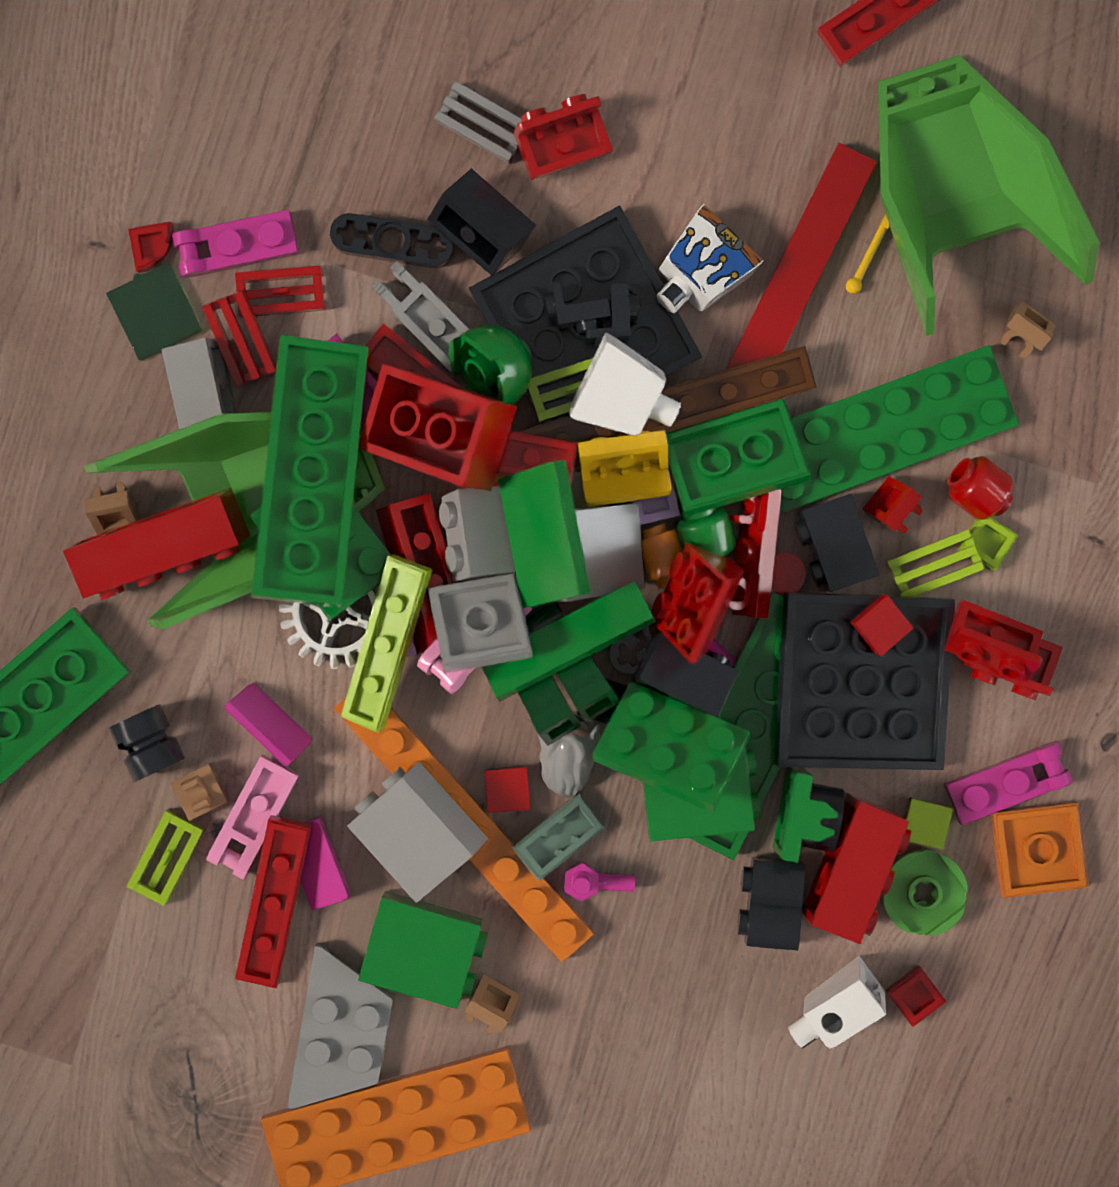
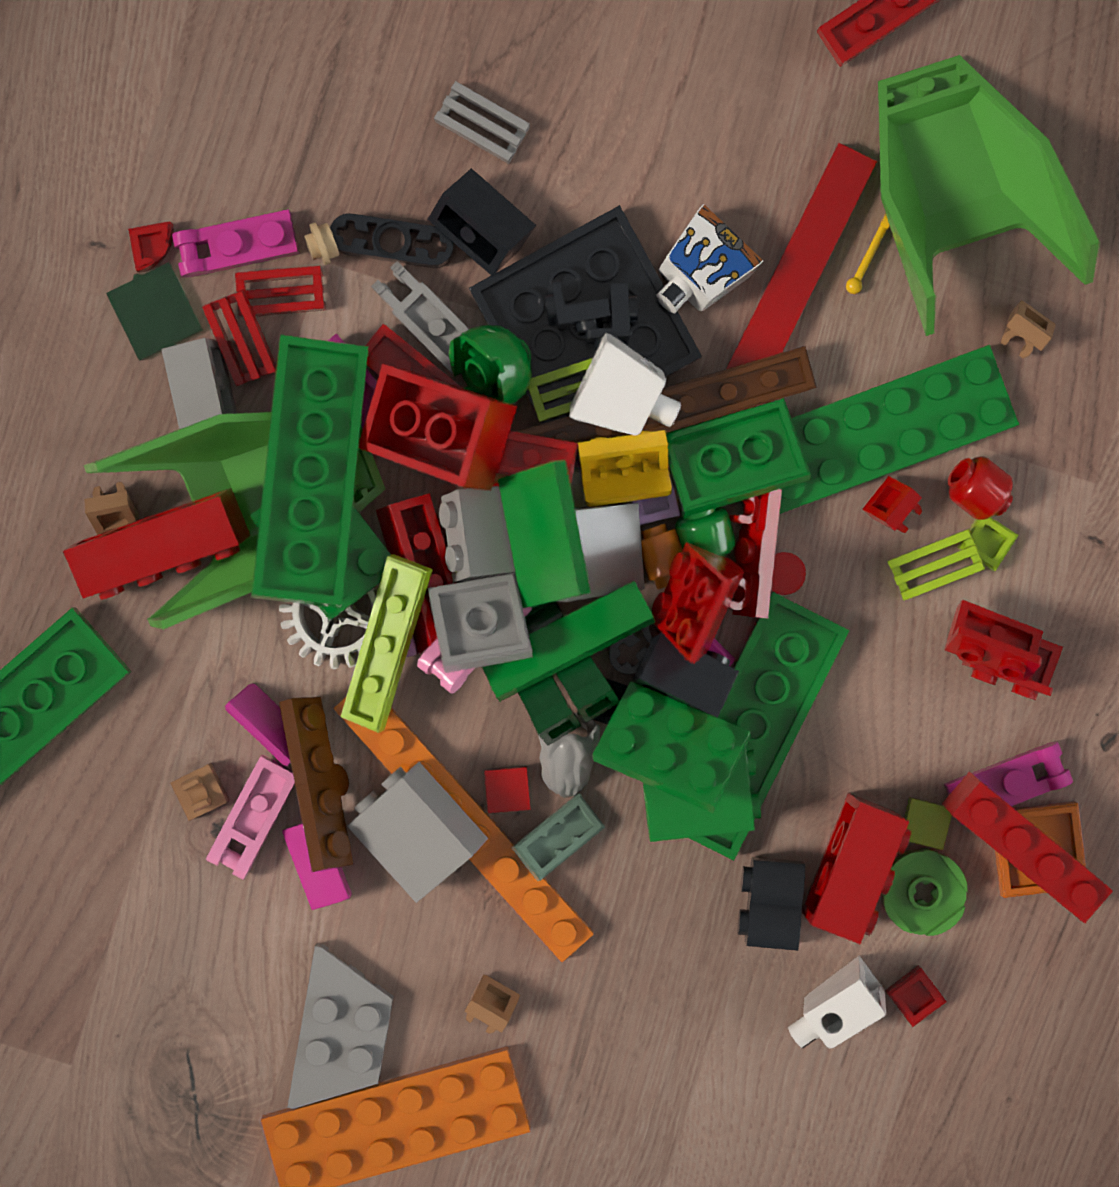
black wheel [108,704,185,782] -> none
lime tile [126,809,206,906] -> none
red tile [235,815,313,989] -> none
green brick [358,891,488,1009] -> none
red bracket [513,94,613,181] -> none
dark pink piece [564,861,635,902] -> none
green piece [772,767,845,863] -> none
black plate [773,592,955,770] -> none
black brick [794,493,880,592] -> none
red tile [850,594,914,657] -> none
none -> reddish brown hinge [279,696,354,872]
none -> tan plate [304,222,339,265]
none -> red brick [942,771,1113,924]

